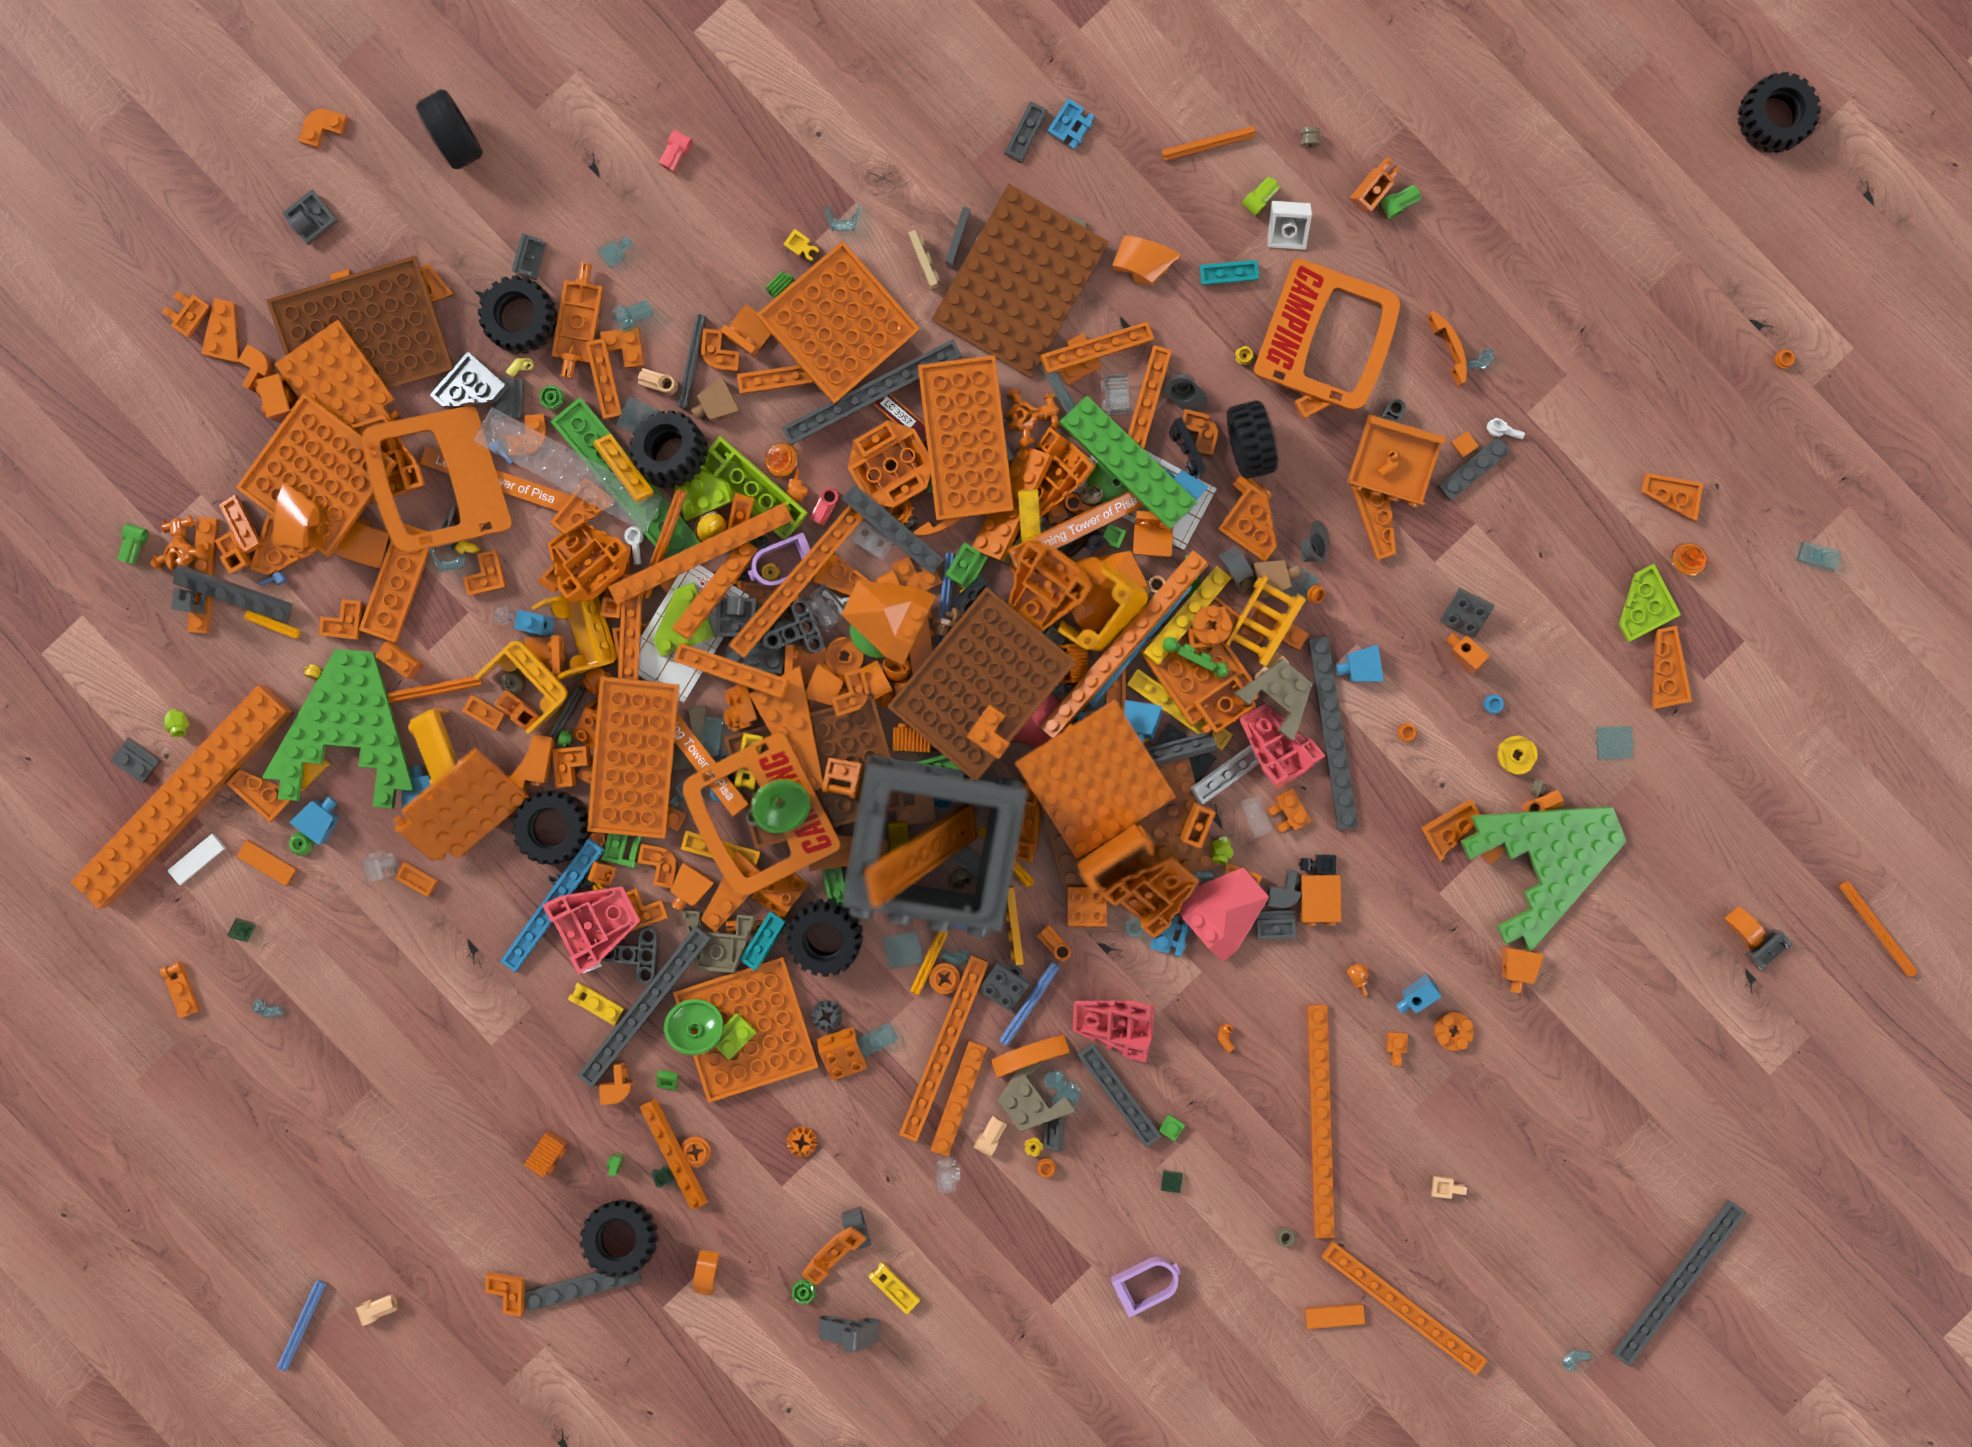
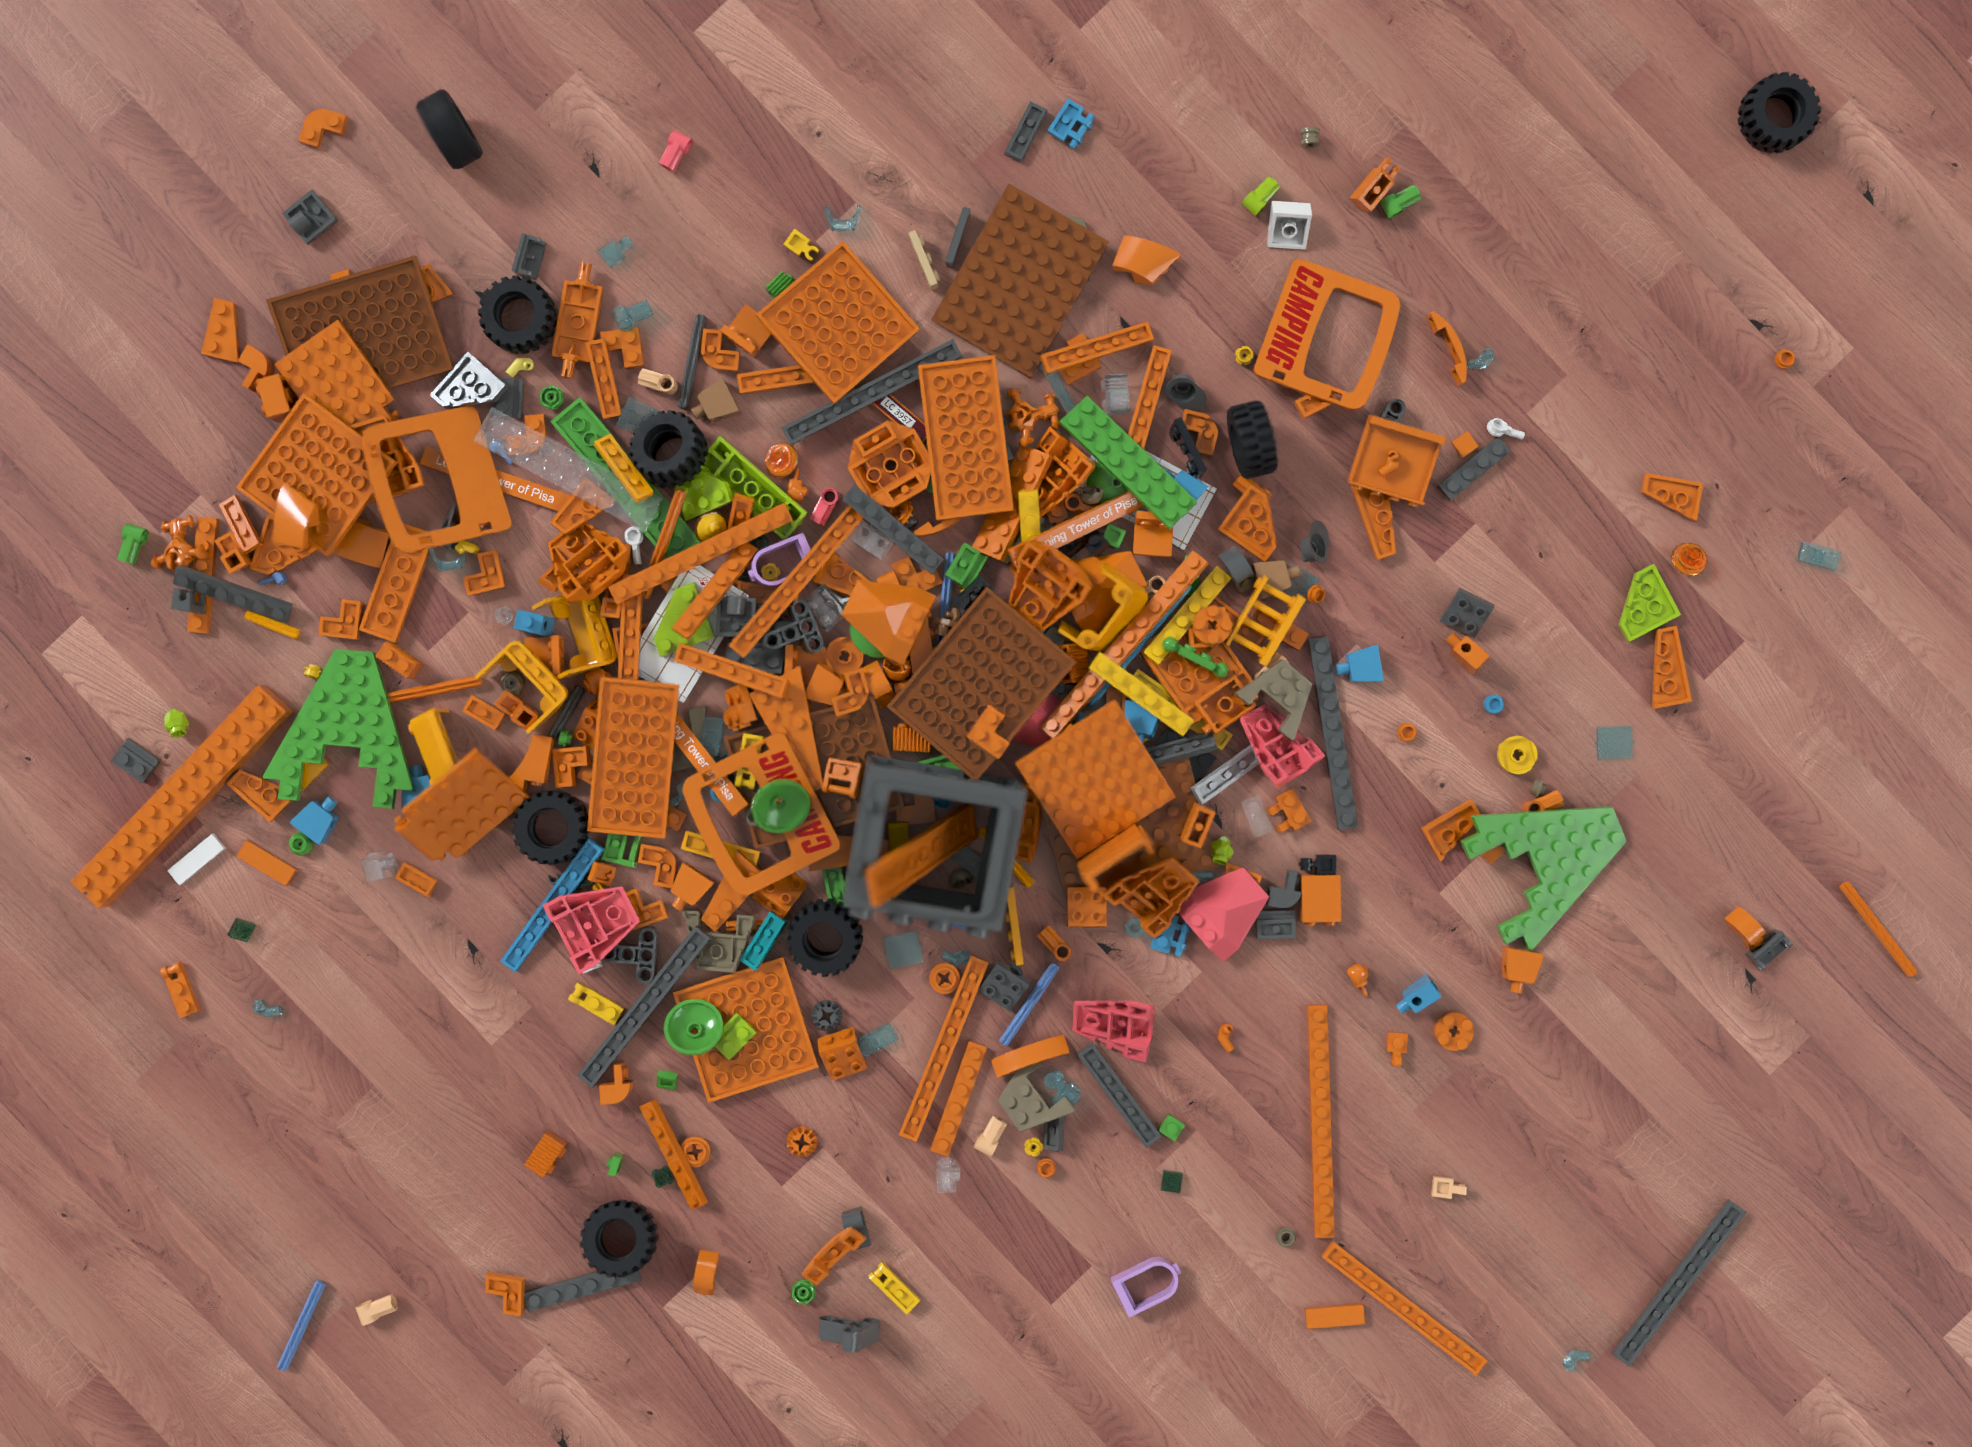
orange plate [162,291,211,338] -> none
orange plate [589,832,608,847] -> none
light orange axle [910,931,949,995] -> none
orange axle [1162,126,1256,161] -> none
teal plate [1199,260,1259,286] -> none
none -> yellow plate [1088,652,1194,736]

